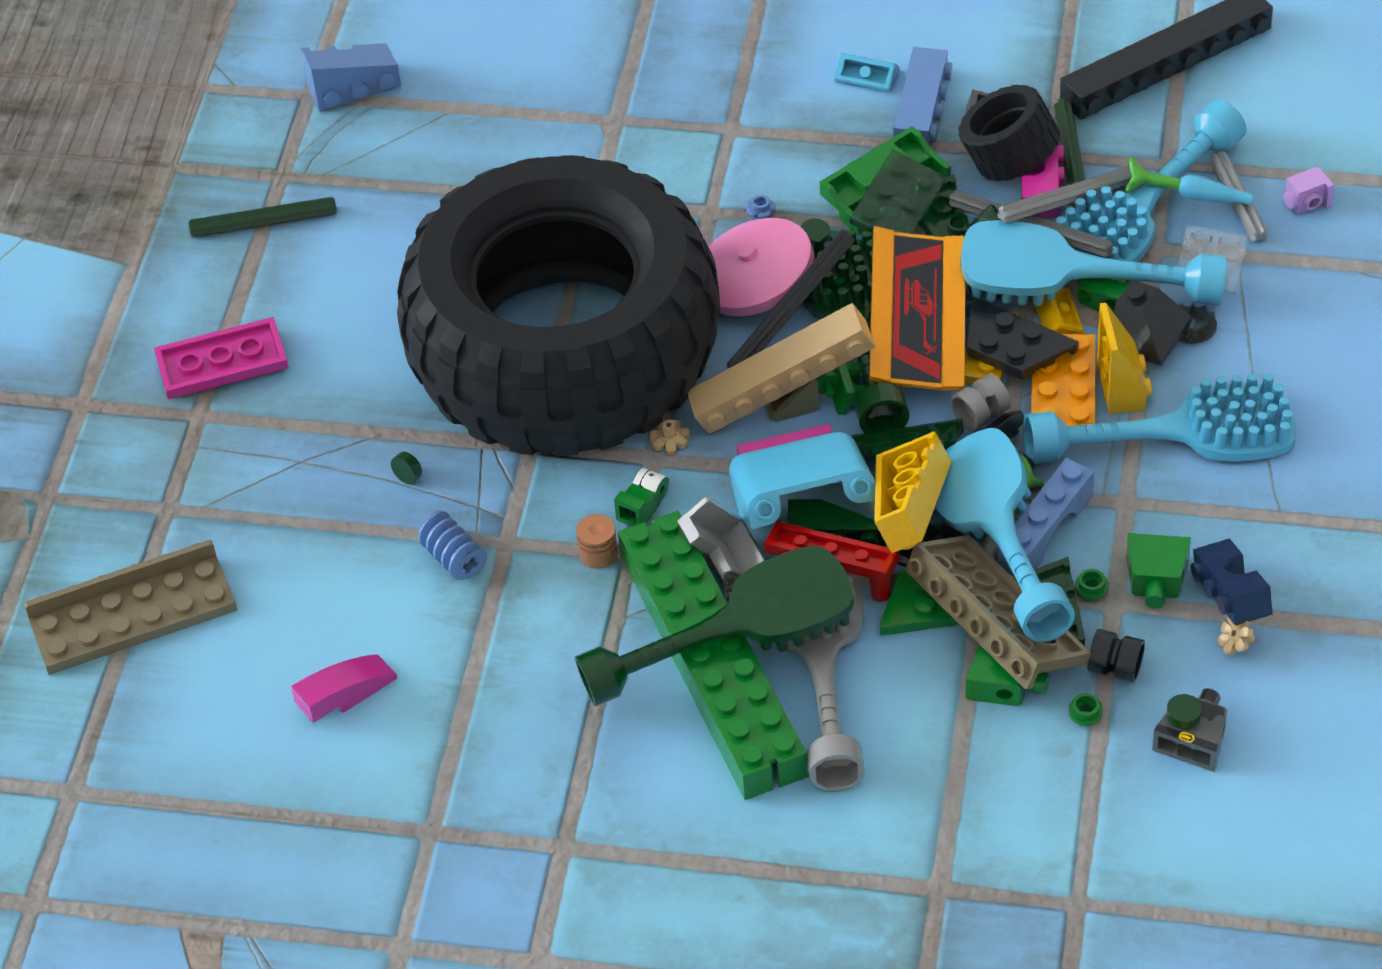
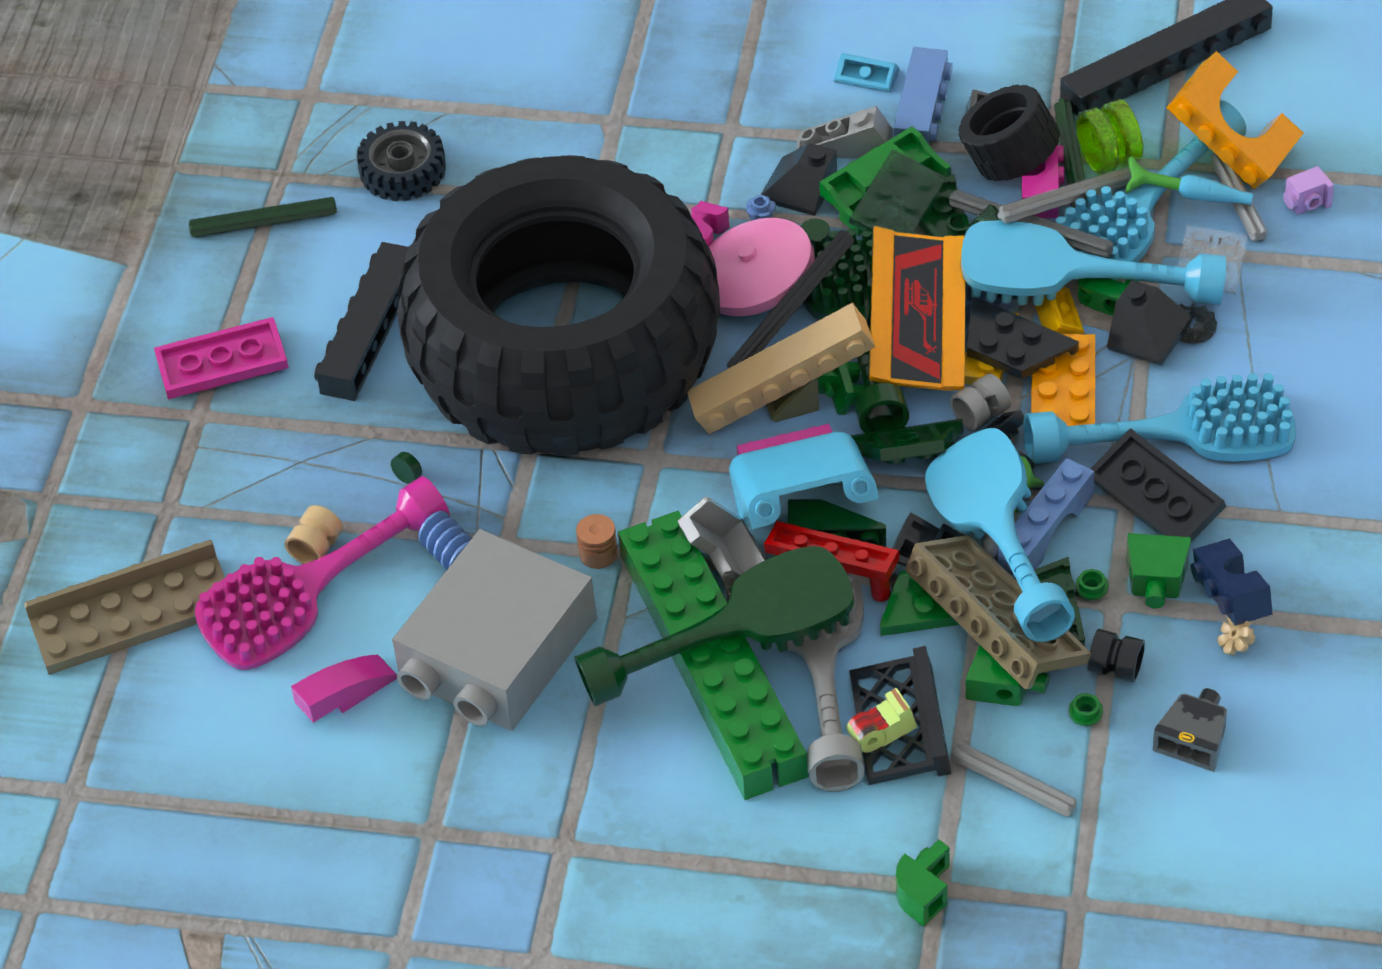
medium blue wedge [301,43,401,112] -> none
green leg [614,468,669,526] -> none
tan plant [650,419,690,455] -> none
yellow wedge [874,431,952,553] -> none
yellow slope [1097,303,1152,414] -> none
dark green tile [1166,694,1202,729] -> none
none -> dark pink piece [195,476,450,670]
none -> tan wheel [284,505,343,564]
none -> black brick [314,242,408,401]
none -> black wheel [357,121,446,201]
none -> light grey brick [392,529,597,731]
none -> dark pink leg [691,201,730,246]
none -> black slope [761,143,837,216]
none -> light grey slope [796,106,893,159]
none -> yellowish green leg [847,688,918,753]
none -> black fence [849,646,952,785]
none -> green brick [896,840,950,926]
none -> light grey axle [952,742,1077,817]
none -> clear neon green wheel [1076,99,1144,174]
none -> black plate [1090,428,1226,542]
none -> light orange arch [1166,51,1303,189]

